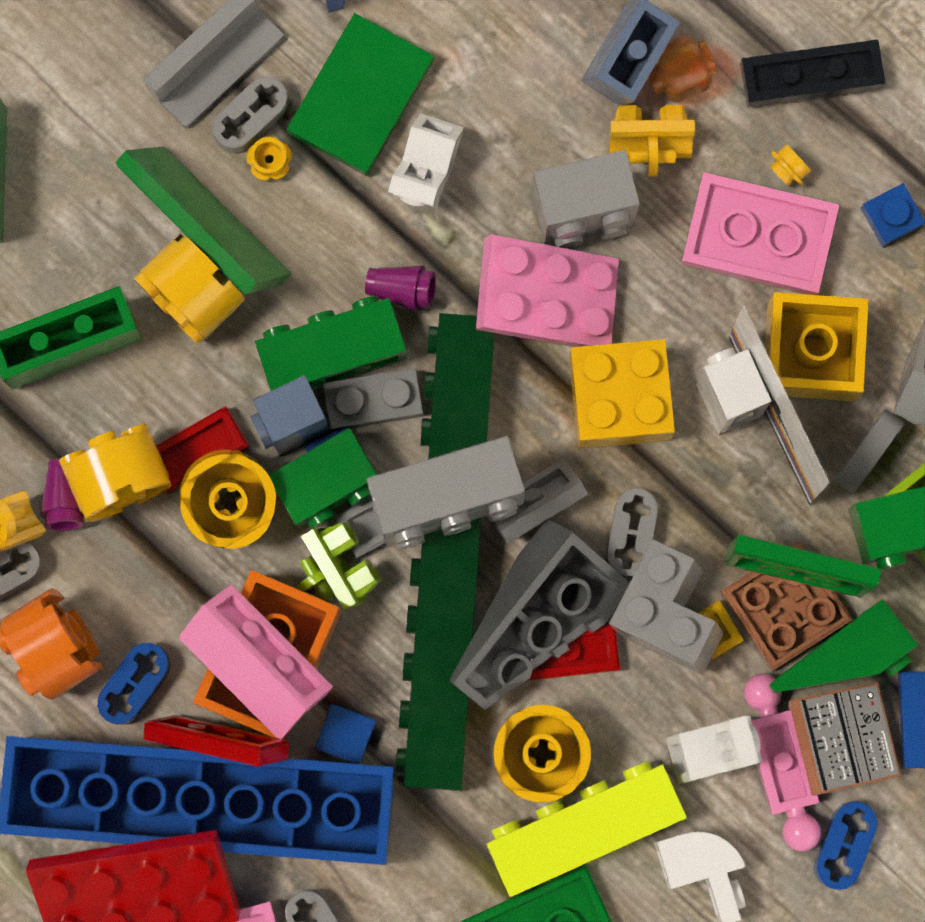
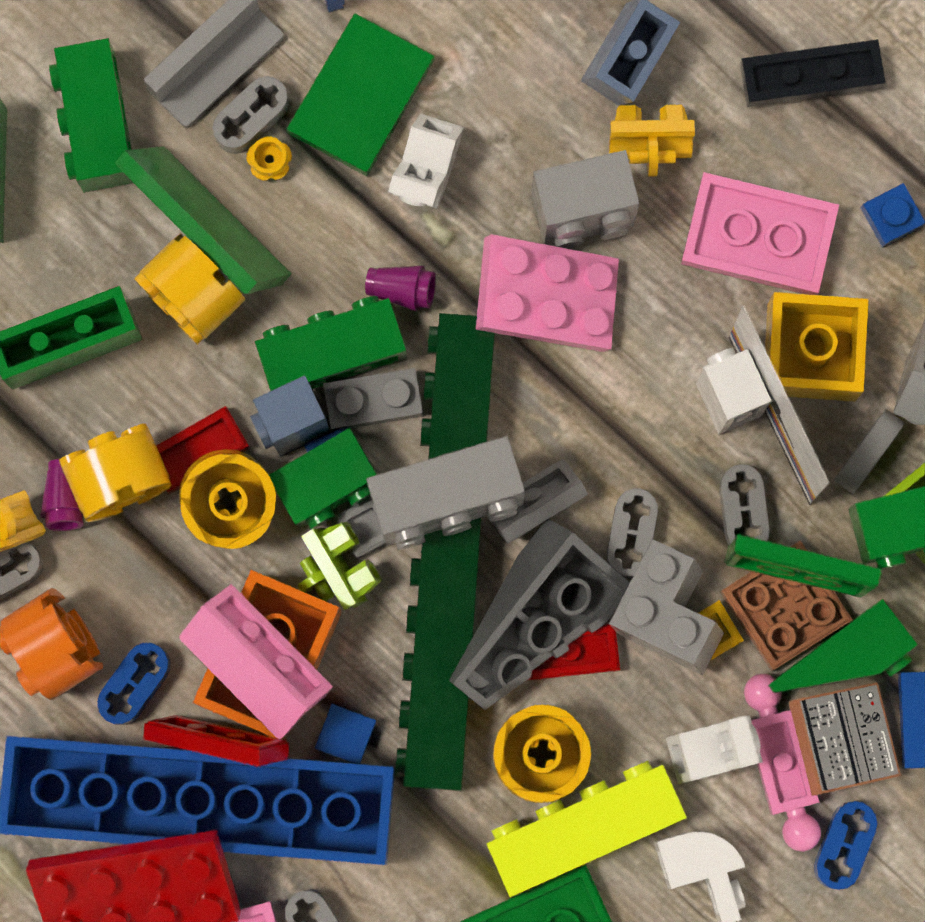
yellow brick [569,339,675,449] -> none
clear orange head [648,34,718,103] -> none
yellow plate [769,144,812,186] -> none
none -> green brick [49,38,133,193]
none -> light grey beam [719,464,769,546]

